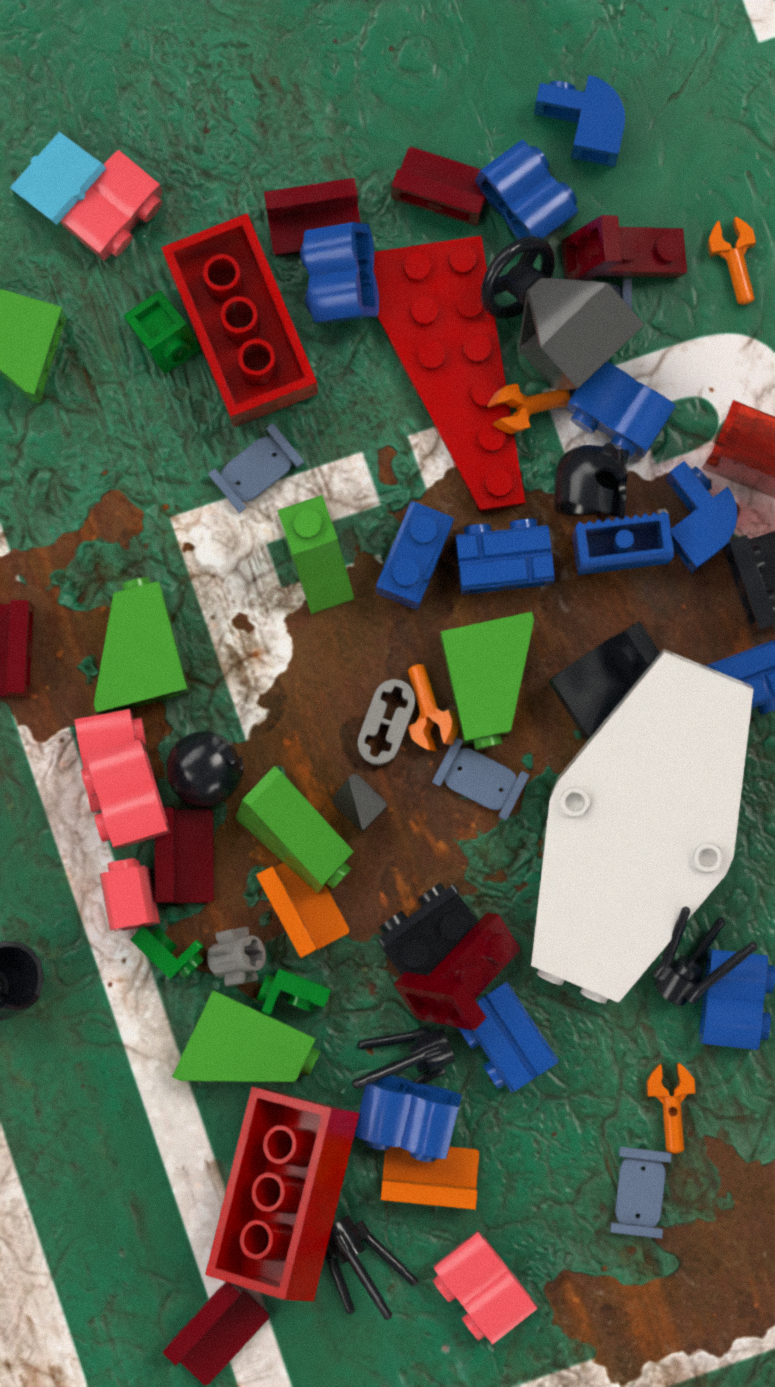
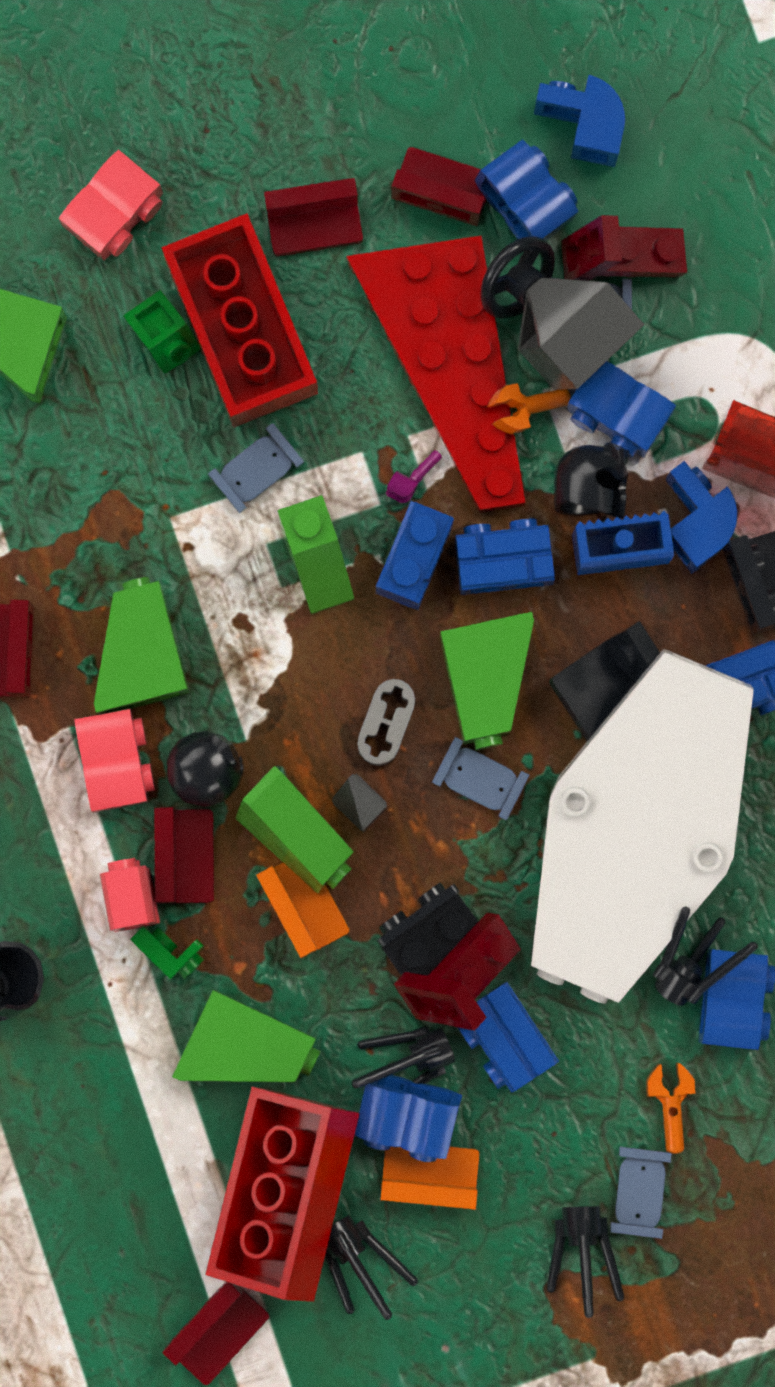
medium azure piece [10,132,106,225] -> none
coral brick [81,739,171,850] -> none
light grey gear [207,927,266,987] -> none
green bracket [257,968,332,1016] -> none
blue brick [300,222,379,324] -> none
orange bar [408,664,459,752] -> none
coral brick [432,1230,538,1344] -> none
orange bar [707,217,756,305] -> none
none -> magenta hand [385,450,442,503]
none -> black plant [547,1206,625,1318]

